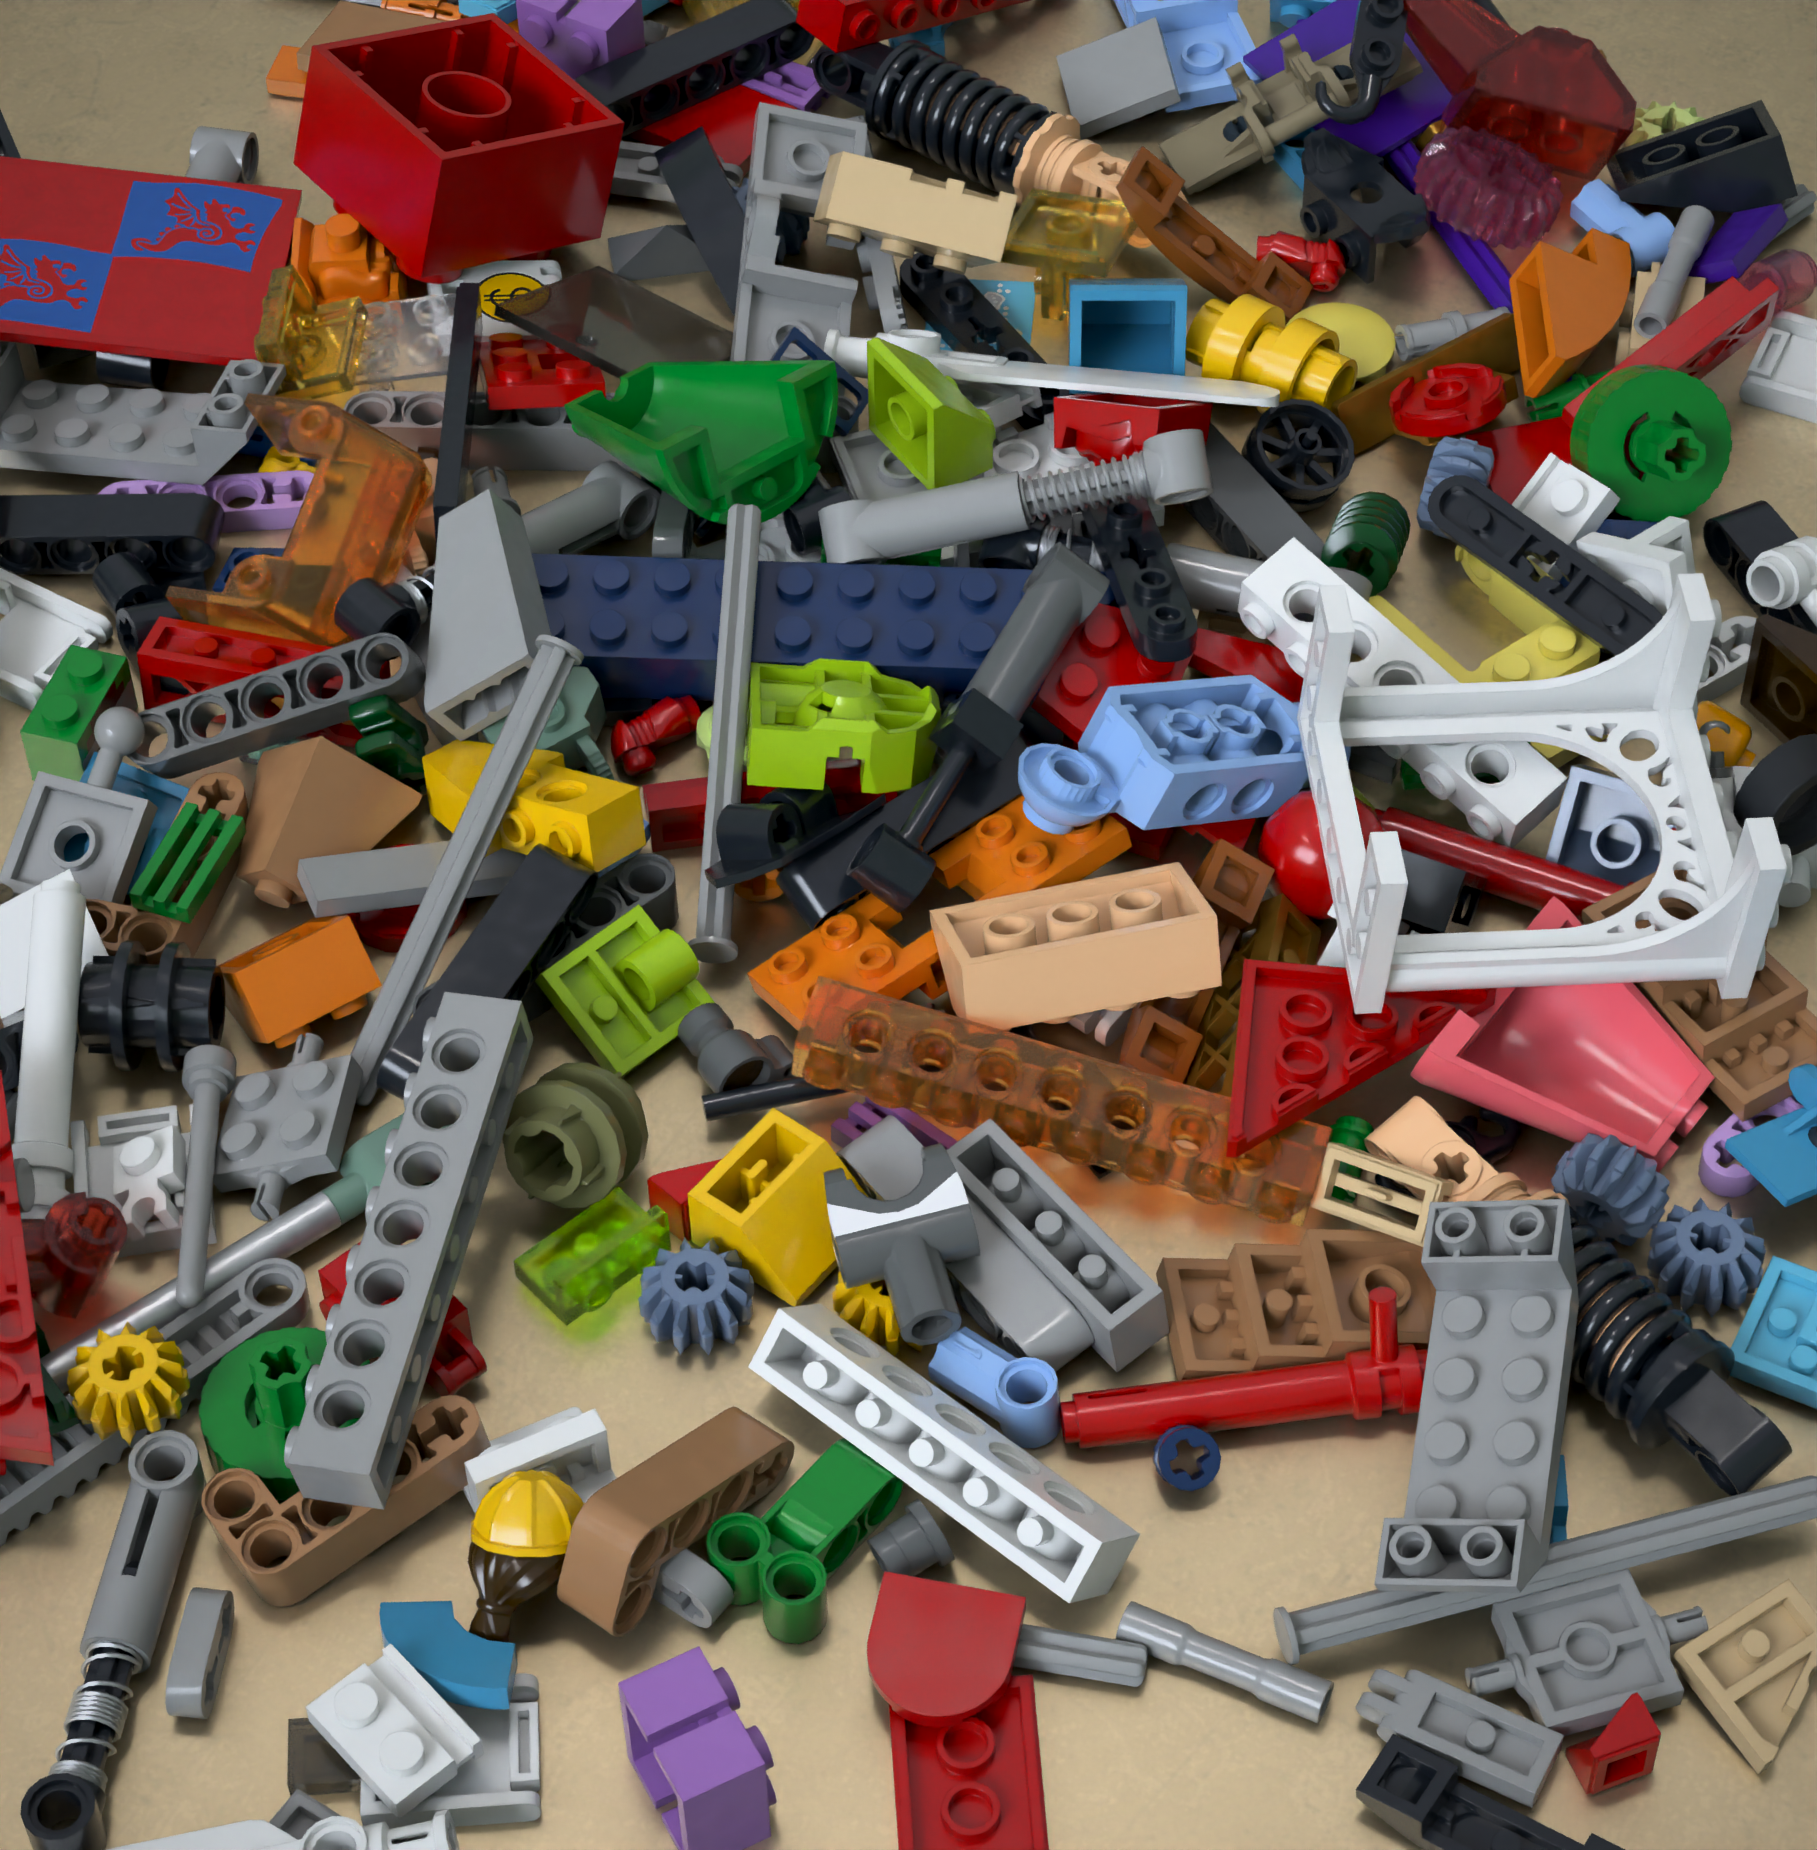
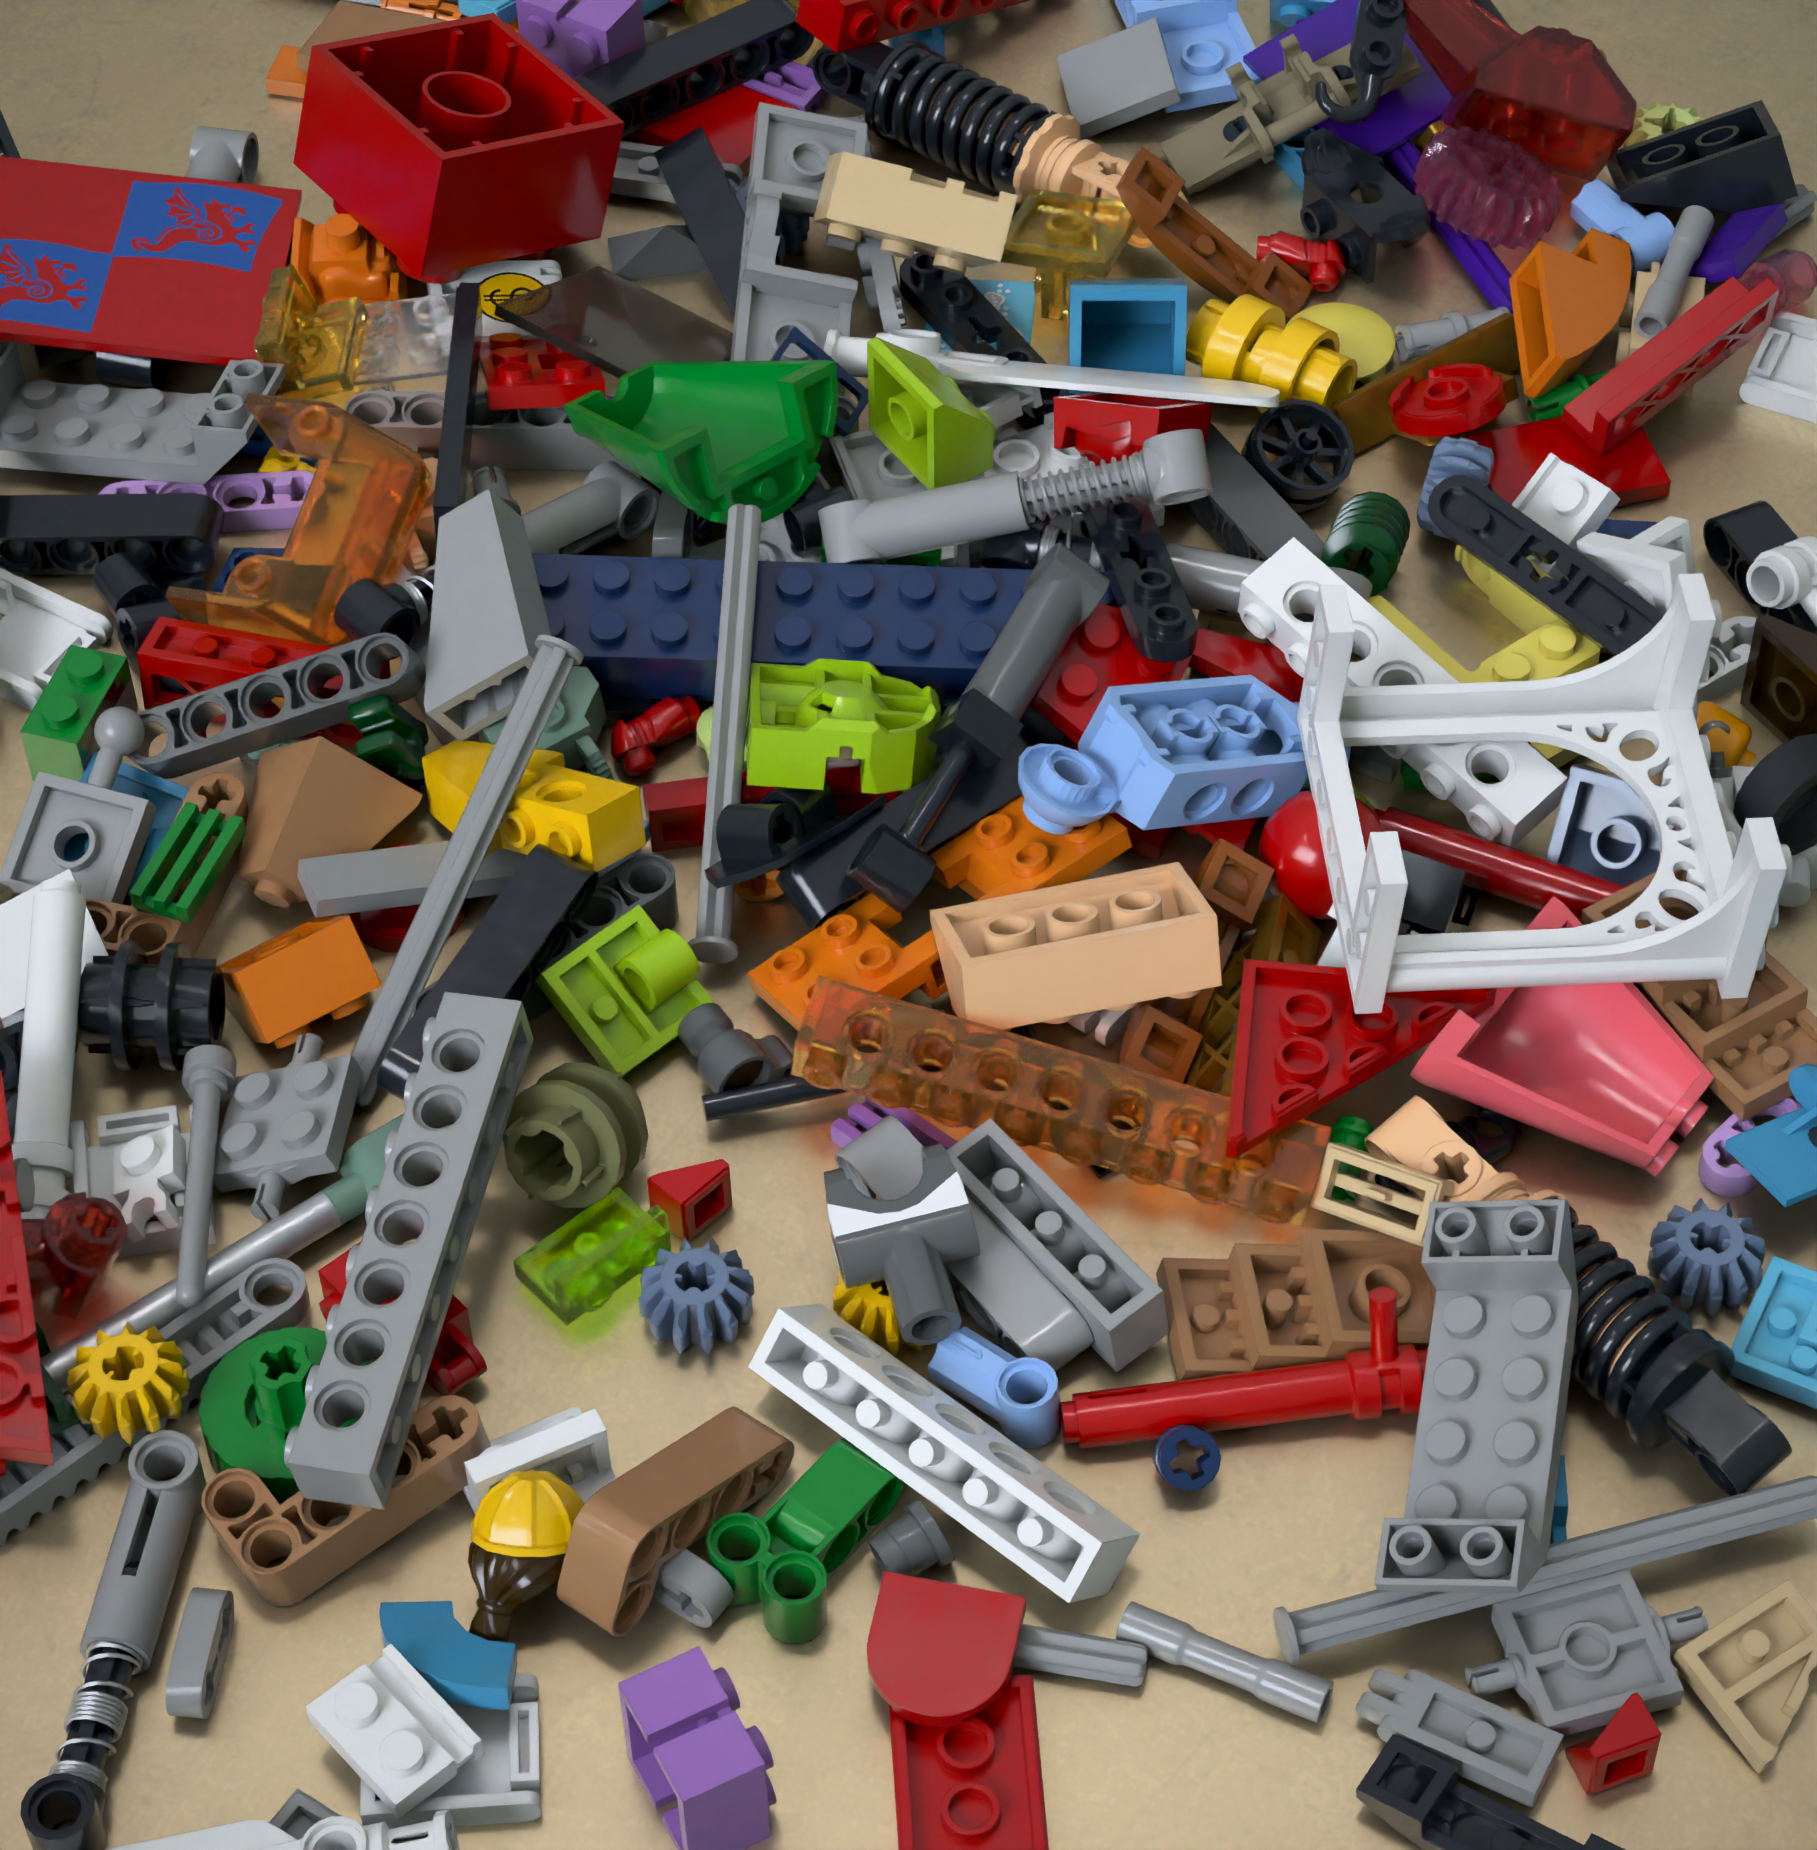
clear smoke tile [287,1718,361,1797] -> none
yellow slope [687,1108,868,1306] -> none
sand blue gear [1550,1133,1670,1246] -> none
green piece [1570,364,1732,522] -> none

